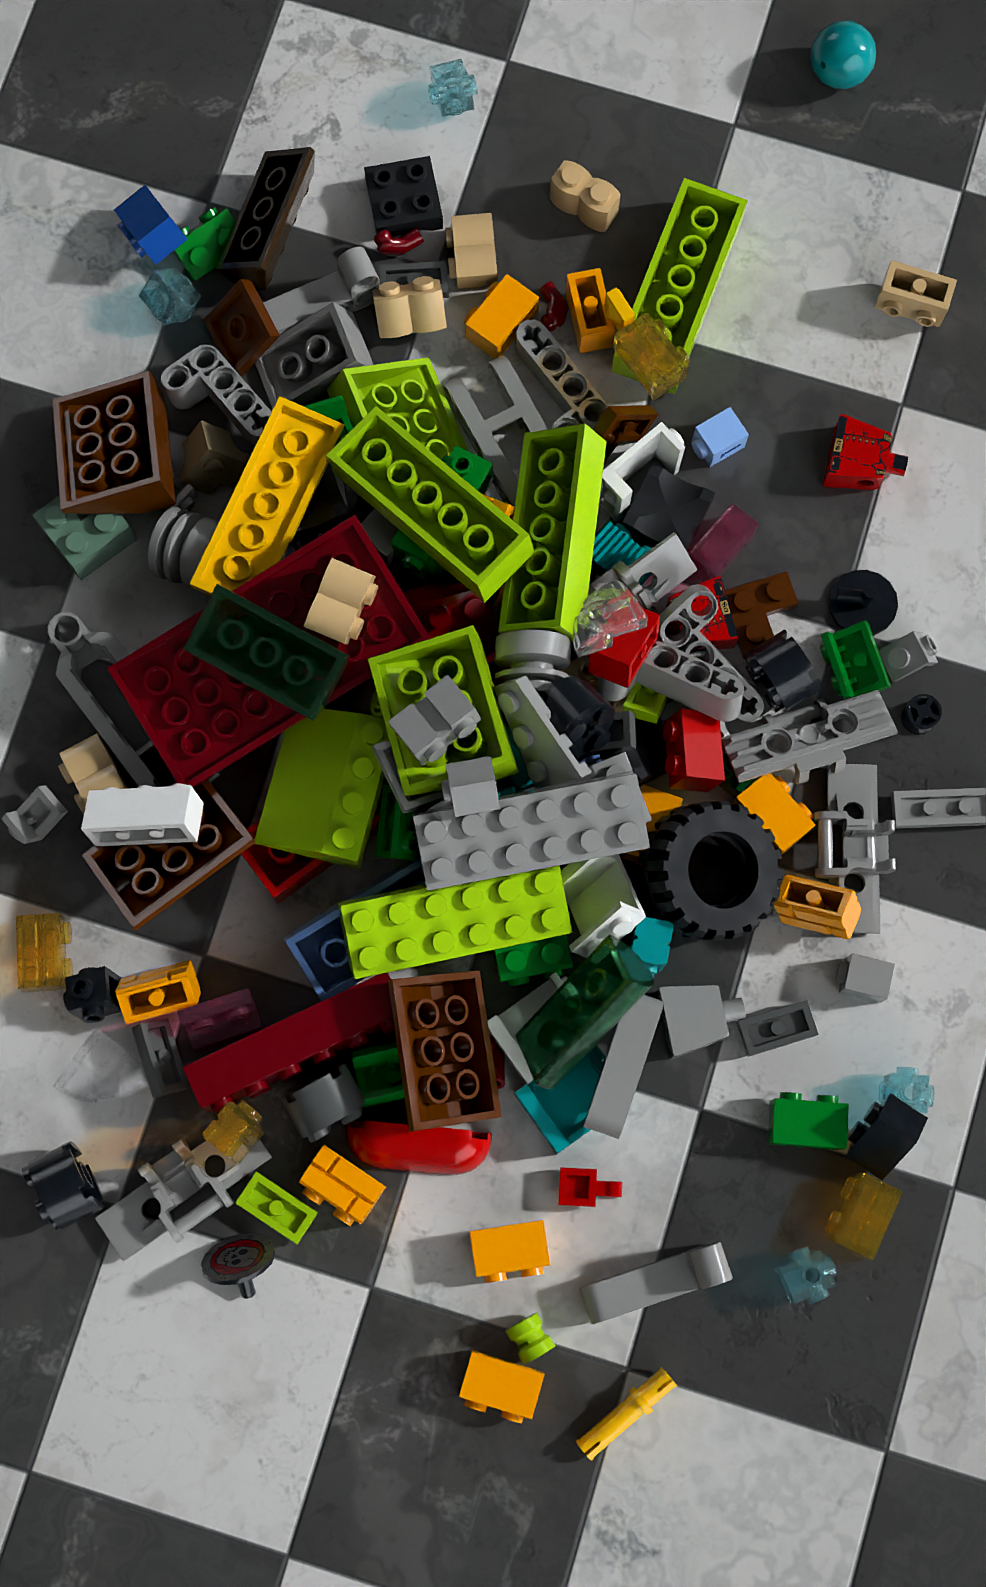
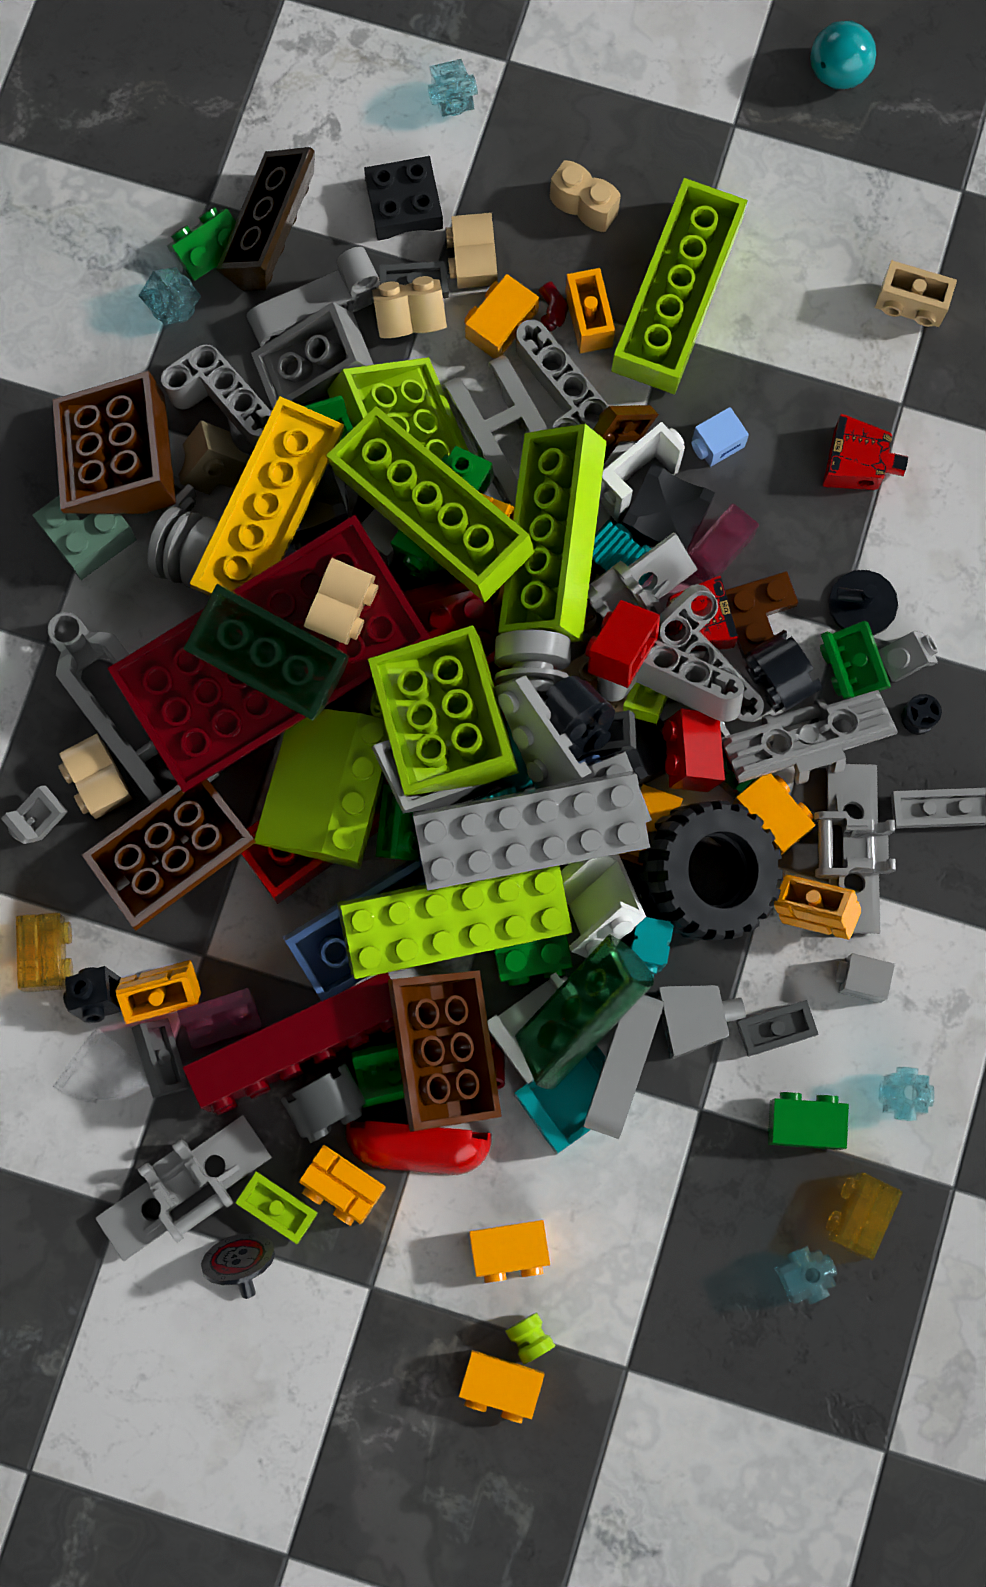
black brick [22,1141,104,1230] -> none
white brick [81,783,204,846] -> none
blue brick [114,185,188,265] -> none
clear yellow brick [202,1100,264,1164] -> none
reddish brown plate [204,279,280,376] -> none
dark red arm [374,227,425,256] -> none
light grey brick [388,675,481,766] -> none
light grey brick [441,756,500,817] -> none
red plate [558,1167,623,1207] -> none
clear brick [573,580,648,657] -> none
yellow pin [576,1366,677,1461] -> none
light grey beam [579,1242,733,1324] -> none
yellow tile [604,287,635,336] -> none
clear yellow brick [612,313,690,400] -> none
black brick [845,1093,928,1181] -> none

